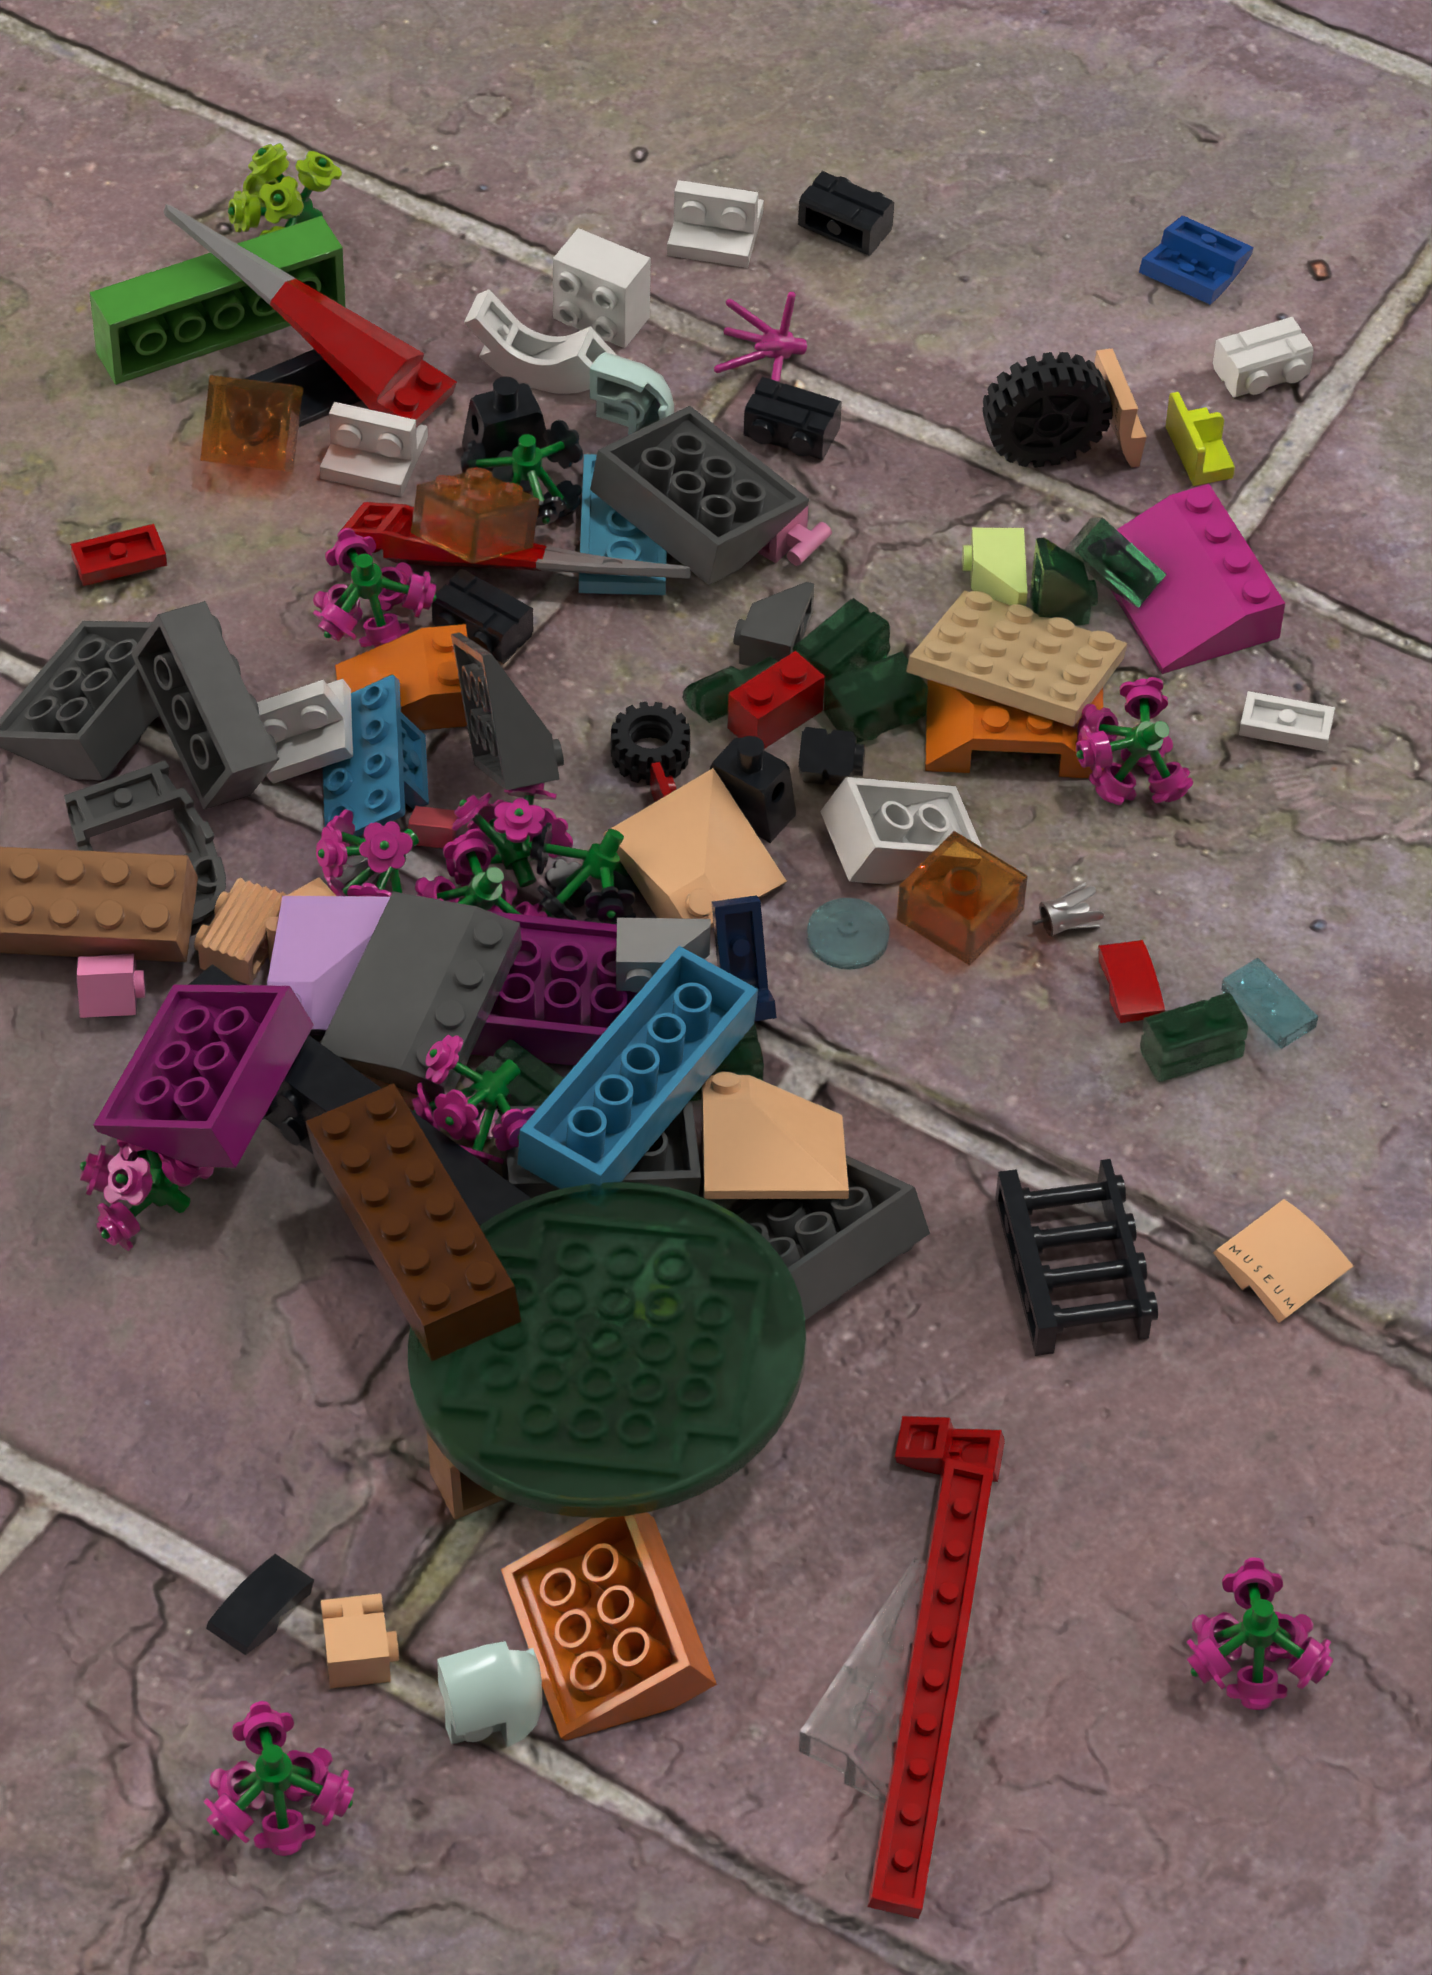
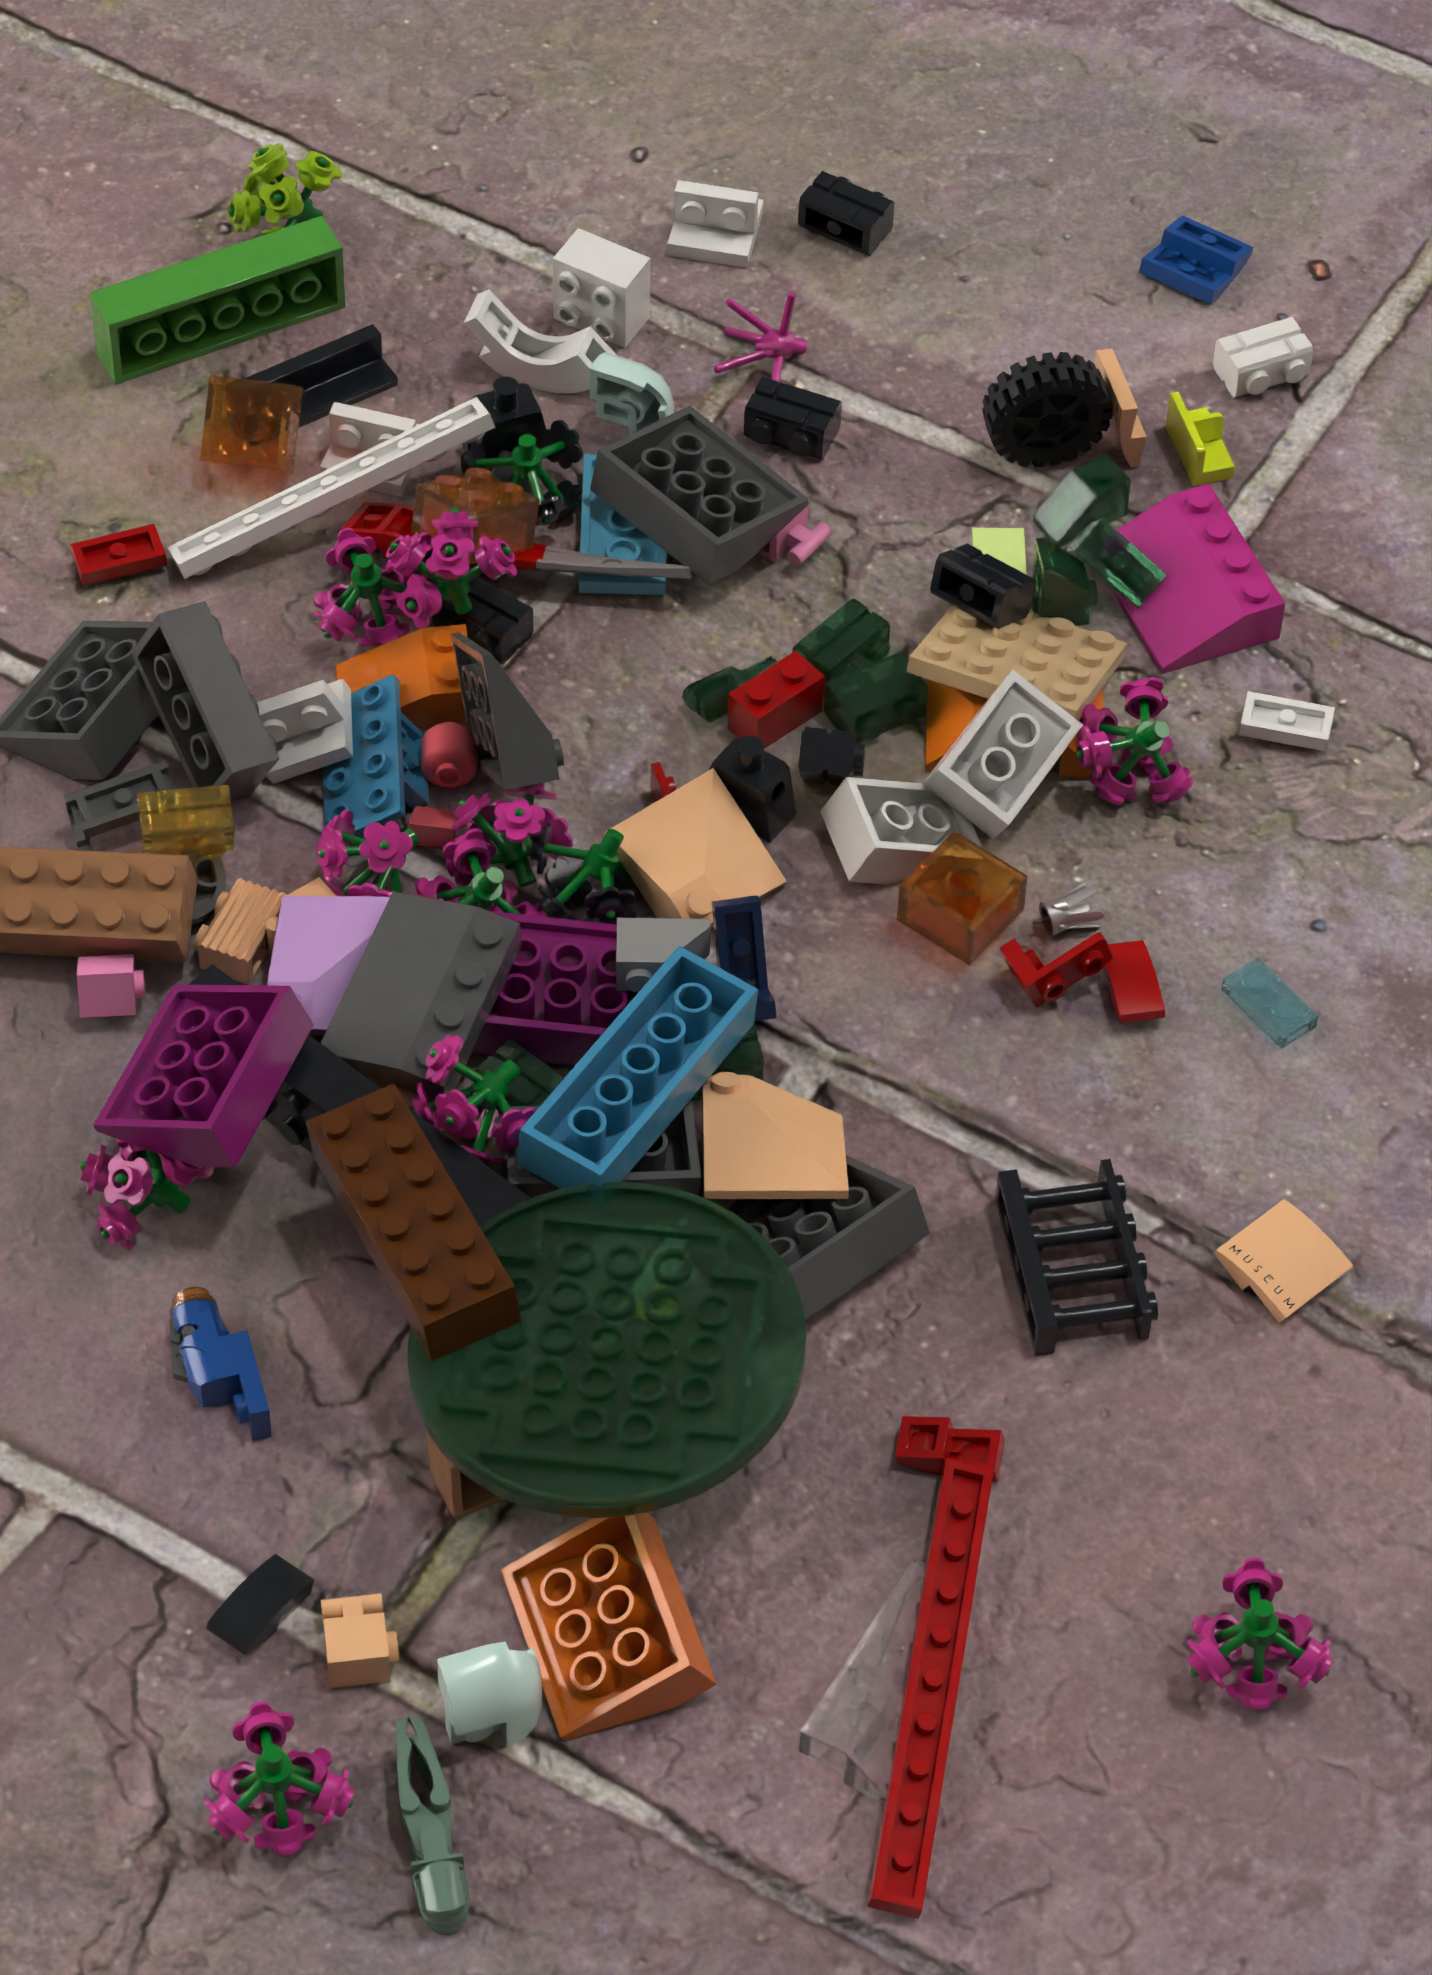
red plate [164,204,457,428] -> none
black tyre [611,702,690,785] -> none
dark grey slope [733,582,814,670] -> none
clear light blue piece [807,898,890,970] -> none
clear green brick [1140,992,1248,1082] -> none
none -> clear yellow brick [137,785,235,858]
none -> white plate [167,397,495,579]
none -> blue plate [169,1287,272,1441]
none -> dark pink plant [384,508,517,629]
none -> sand green arm [395,1717,470,1935]
none -> coral head [420,722,478,788]
none -> white slope [923,669,1083,839]
none -> black brick [930,543,1036,629]
none -> red bracket [999,932,1113,1008]
none -> clear green slope [1033,453,1131,548]

